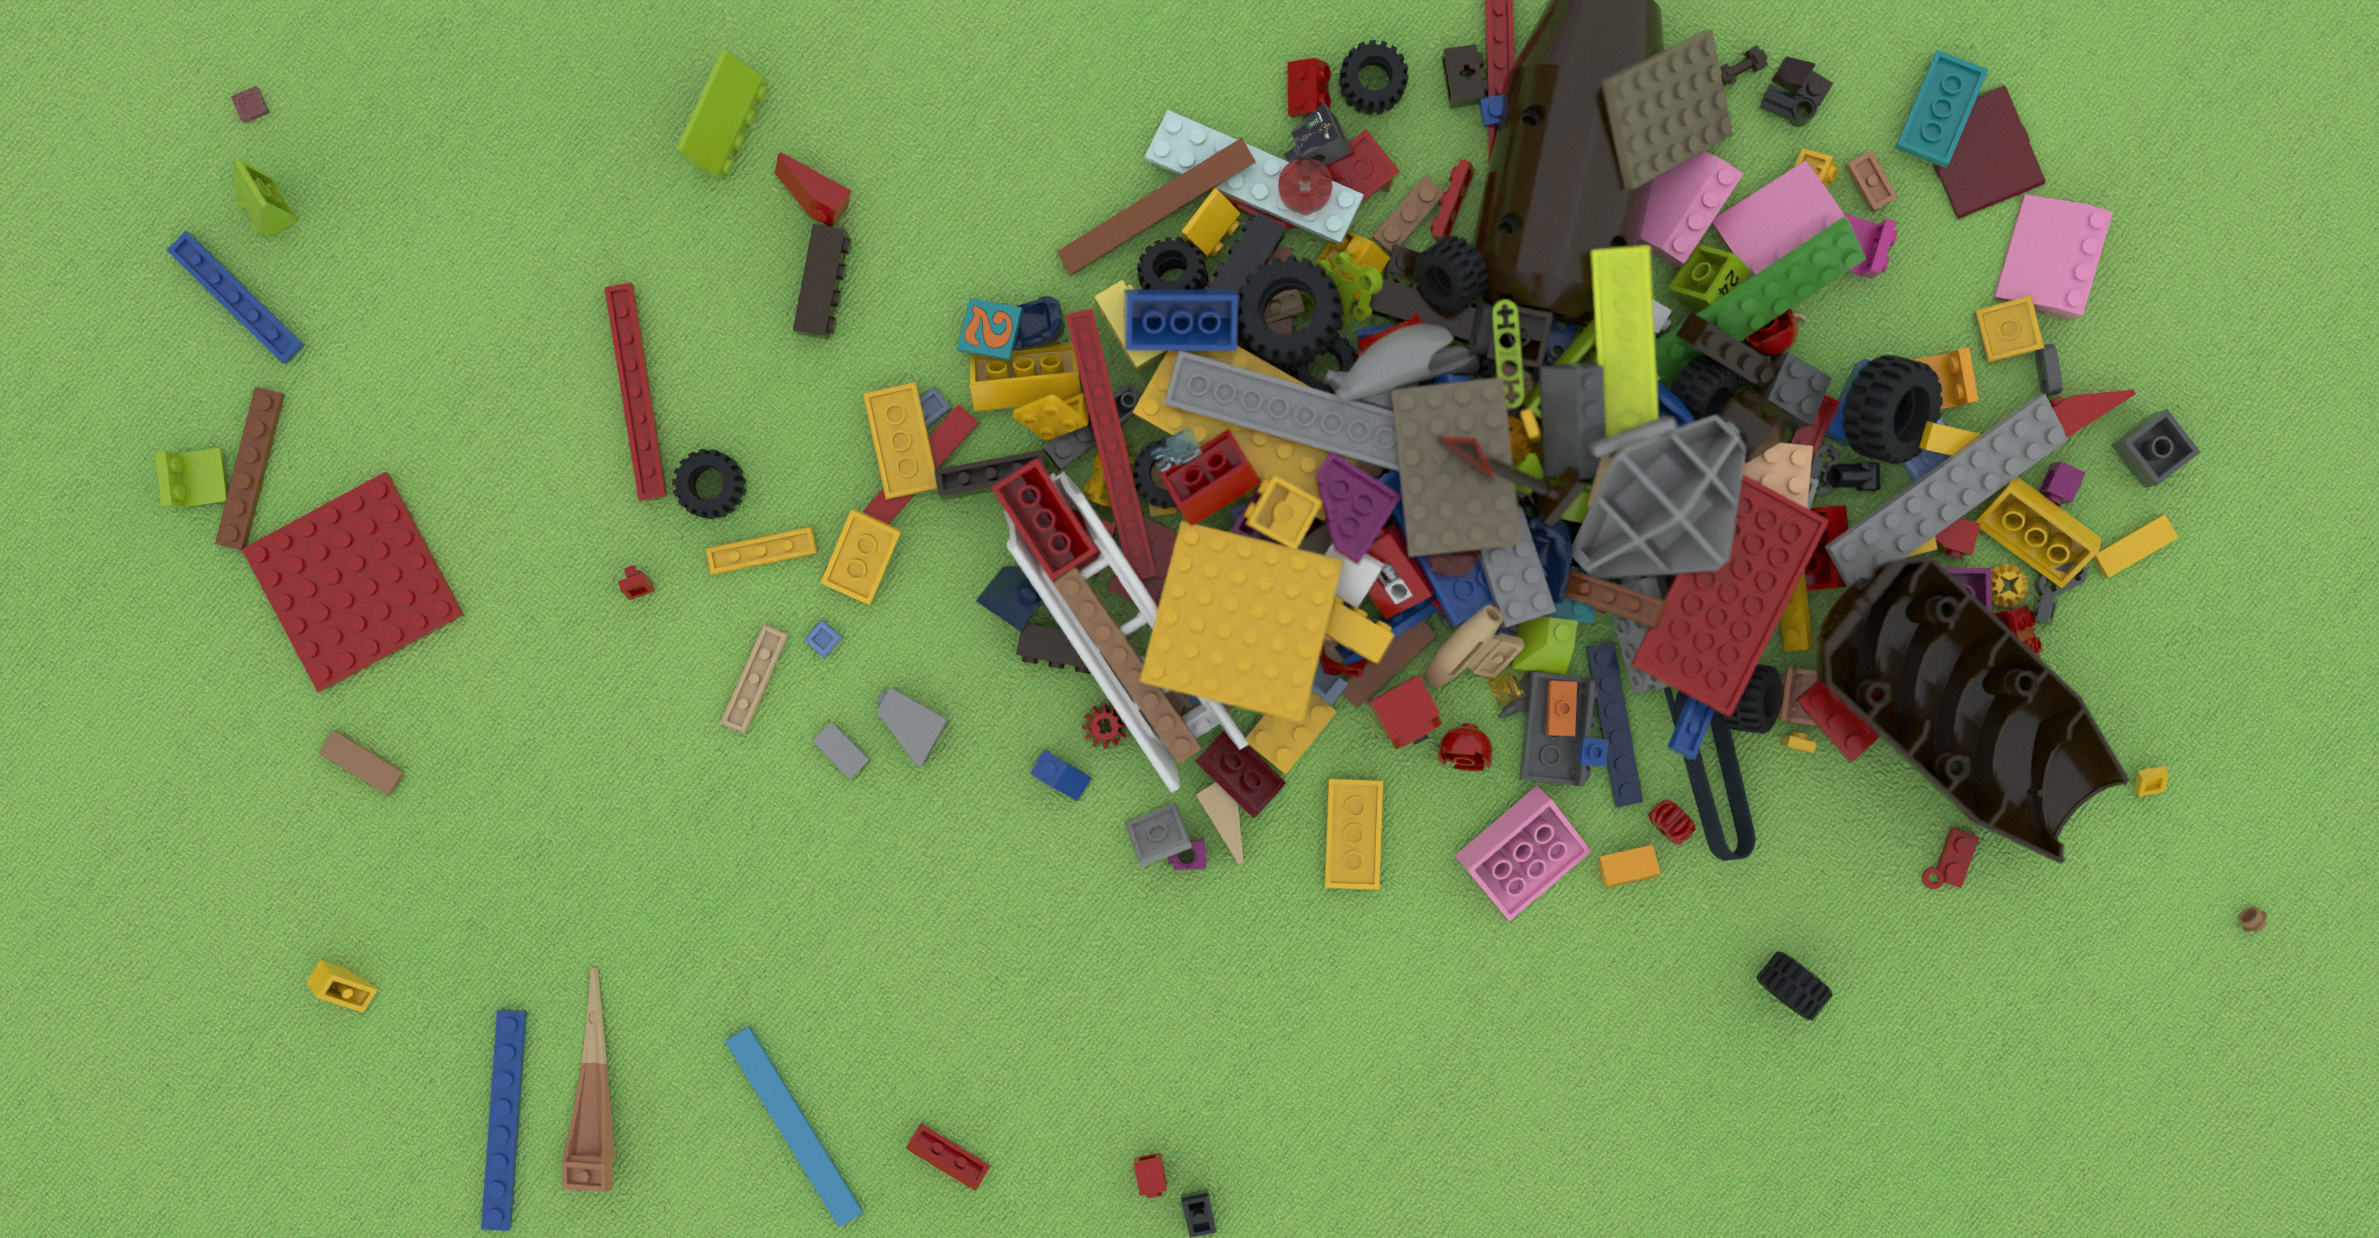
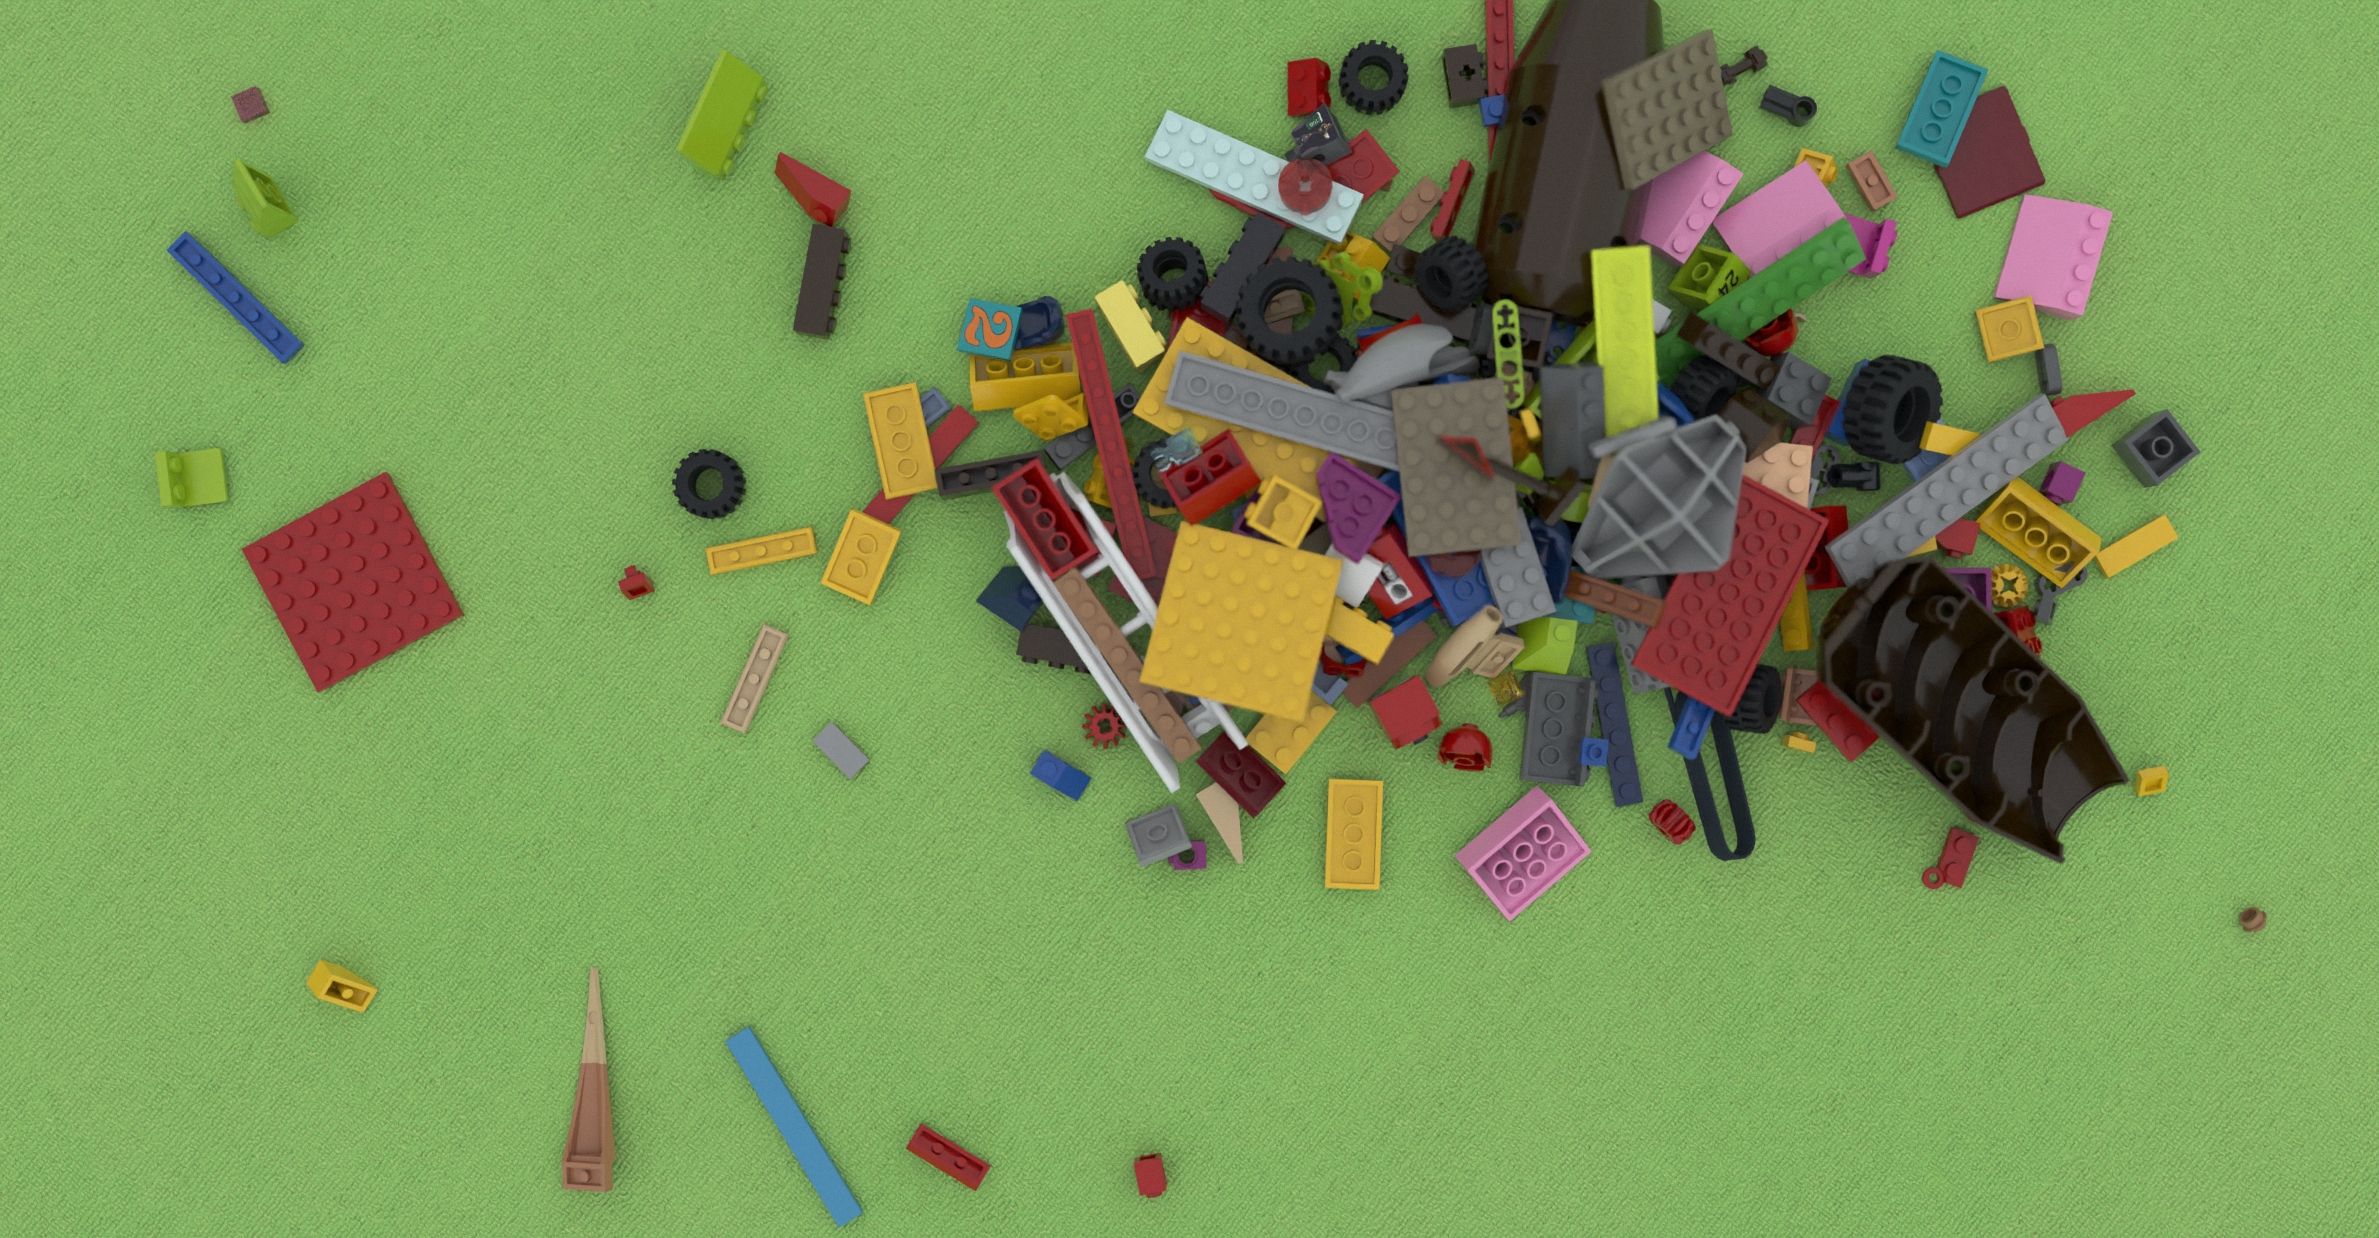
dark orange plate [215,387,285,550] -> none
medium nougat tile [319,730,405,795] -> none
blue plate [481,1009,527,1231] -> none
red plate [604,283,668,501] -> none
medium blue tile [804,620,843,658] -> none
light grey slope [876,688,950,767] -> none
dark orange tile [1057,138,1256,276] -> none
blue slope [1124,289,1238,350] -> none
yellow slope [1181,188,1241,260] -> none
black slope [1181,1189,1217,1238] -> none
orange plate [1546,680,1577,736] -> none
light orange hinge [1598,845,1661,889] -> none
black tyre [1756,951,1833,1021] -> none
dark brown slope [1771,57,1834,108] -> none
light orange bracket [1911,347,1979,409] -> none

